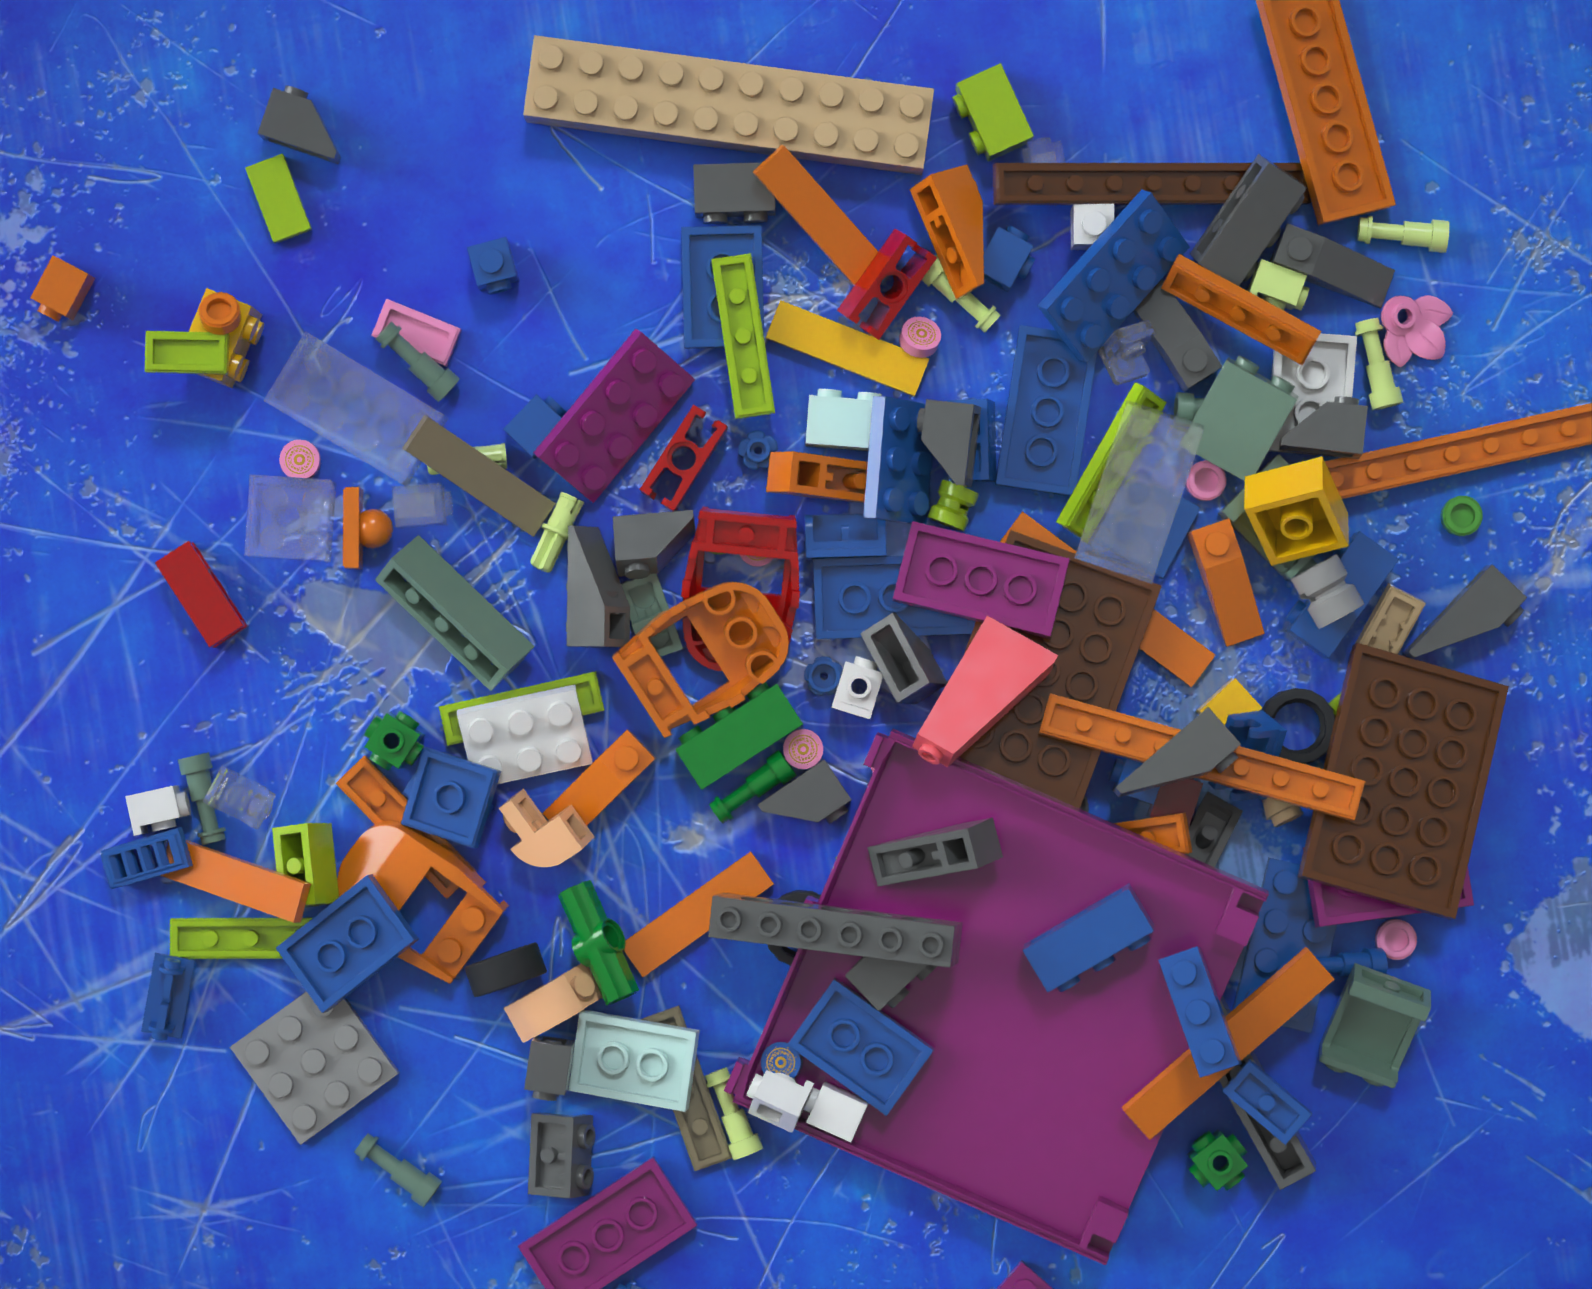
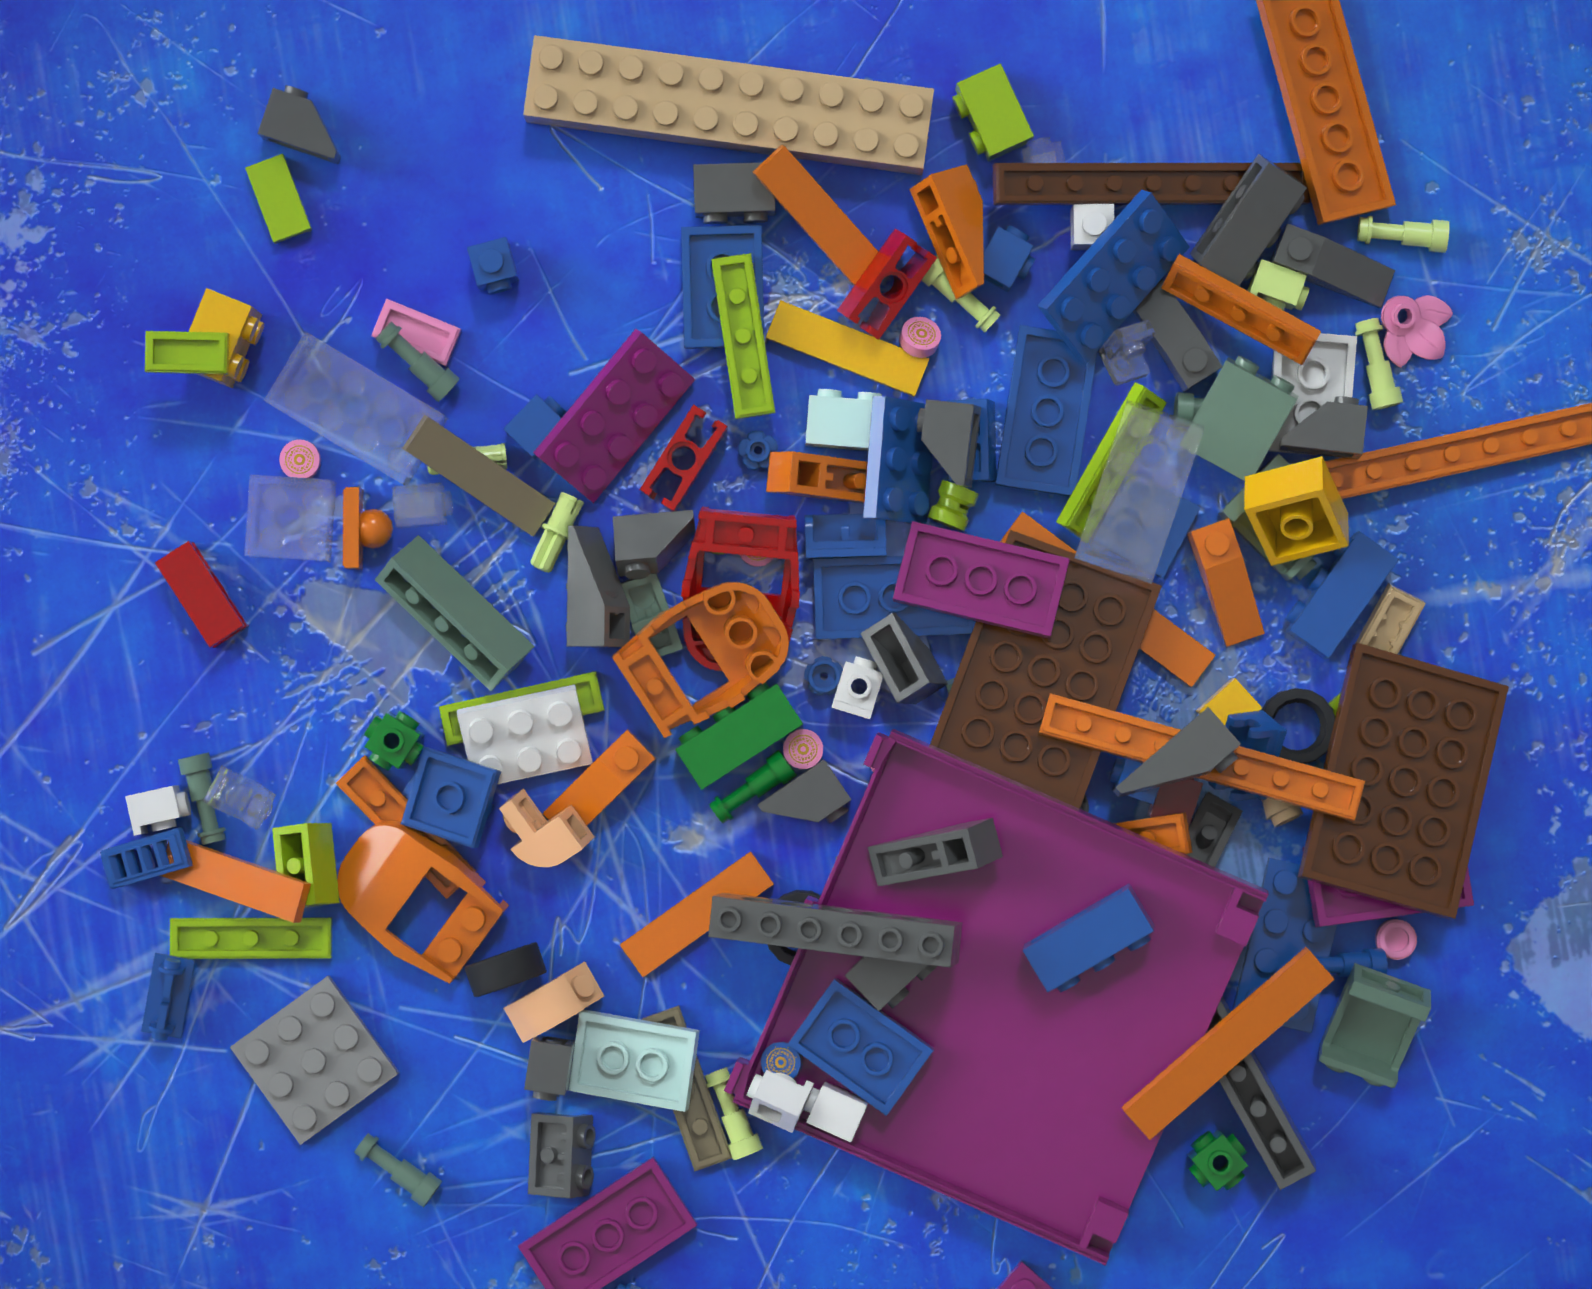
orange brick [30,255,95,322] -> none
orange tile [199,292,241,335] -> none
blue plate [276,874,419,1013] -> none
green piece [558,880,639,1006] -> none
coral slope [912,616,1058,767] -> none
blue brick [1158,946,1242,1078] -> none
bright pink tile [1185,460,1226,501] -> none
blue plate [1222,1059,1312,1145] -> none
light grey wheel [1290,554,1365,629] -> none
dark grey slope [1403,564,1527,658] -> none
bright green tile [1440,496,1483,536] -> none

